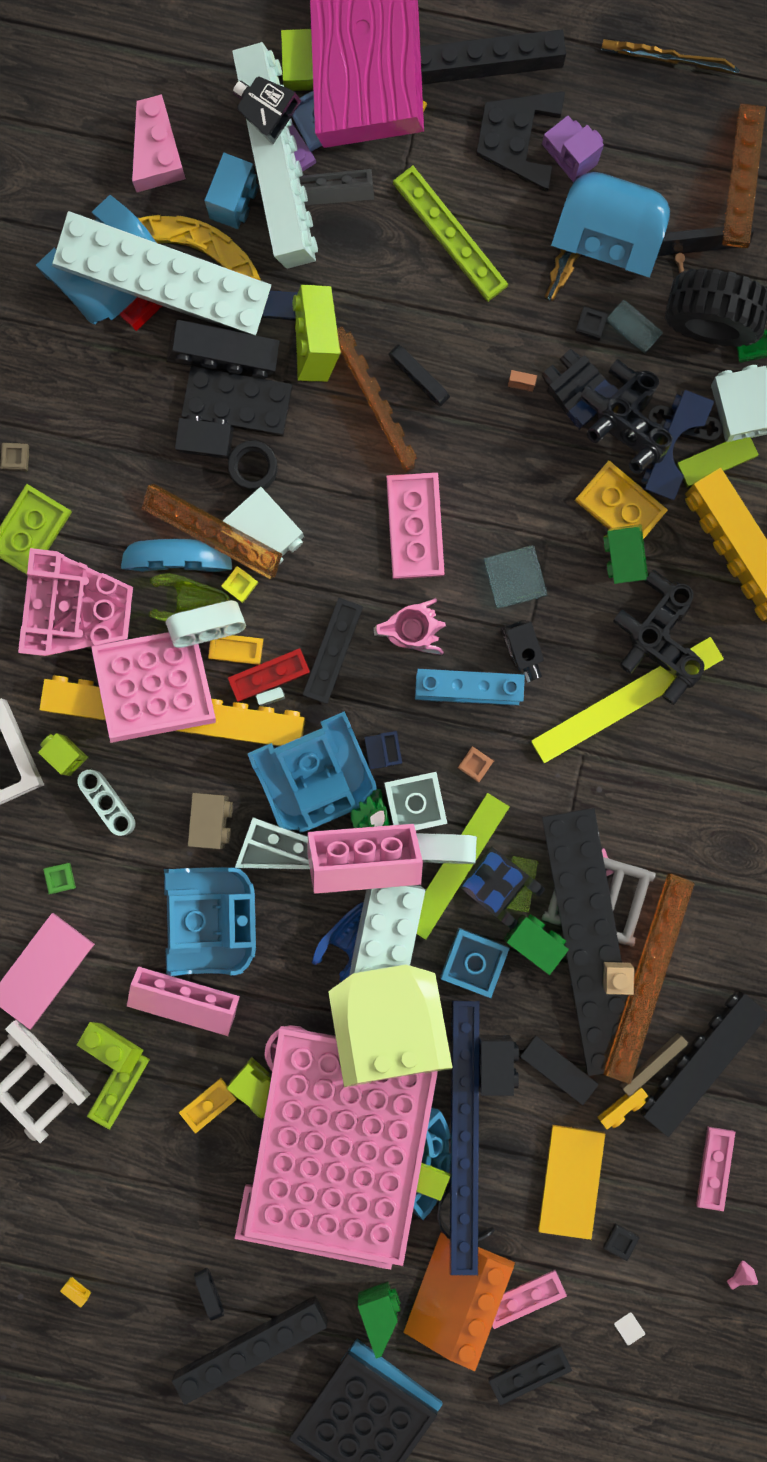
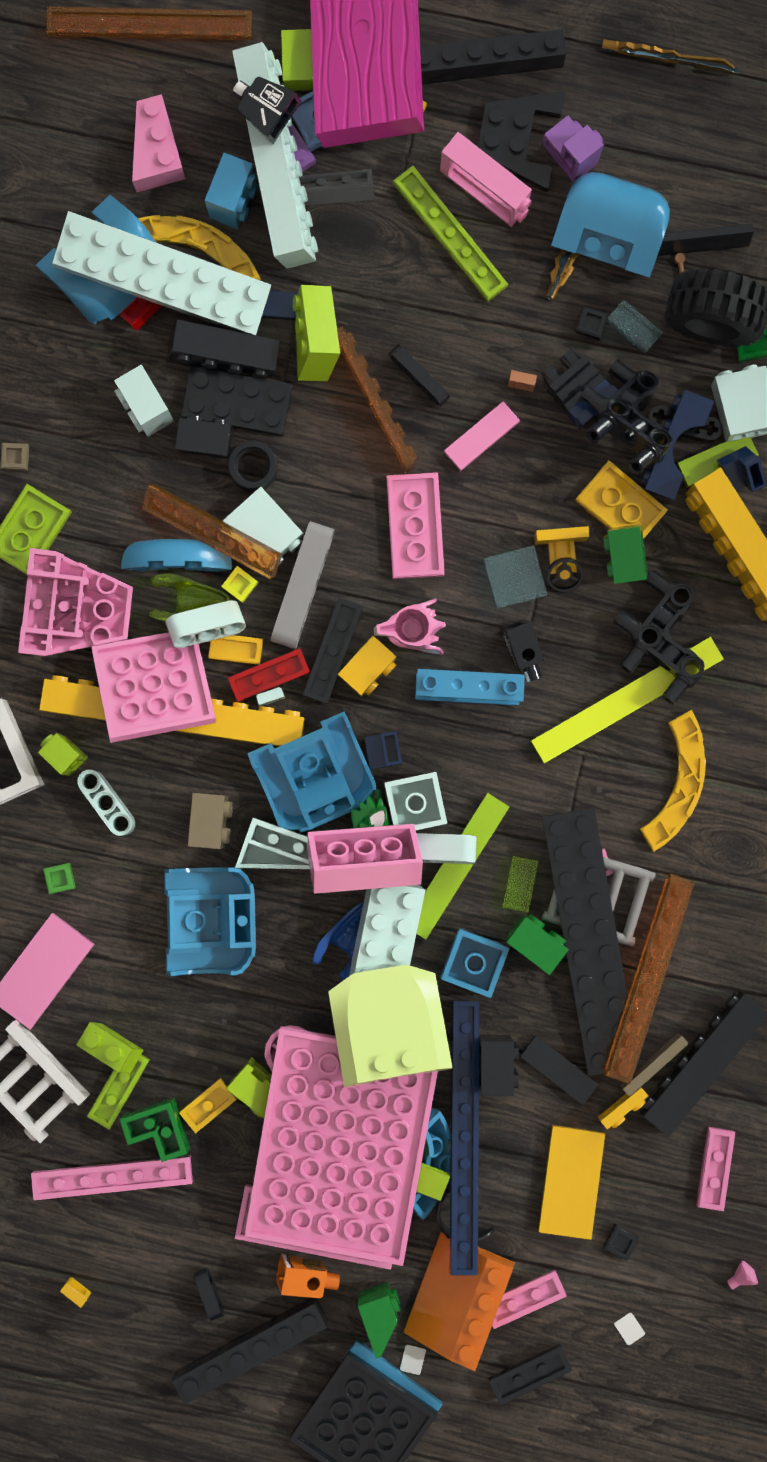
bright pink brick [127,967,240,1036] -> none
nougat tile [458,746,494,783] -> none
black flag [459,846,545,929] -> none
tan brick [603,962,634,995] -> none
clear orange plate [722,103,766,248] -> none
none -> bright pink plate [31,1155,193,1200]
none -> clear orange plate [46,6,252,40]
none -> light aqua brick [114,365,174,437]
none -> green brick [120,1098,190,1162]
none -> light grey beam [271,521,335,649]
none -> orange torso [276,1254,340,1298]
none -> yellow brick [338,636,396,697]
none -> white sticker [400,1345,426,1375]
none -> bright pink window [440,132,532,227]
none -> bright pink tile [444,401,520,472]
none -> yellow piece [534,526,589,592]
none -> yellow tile [640,710,706,852]
none -> dark blue piece [717,446,767,492]

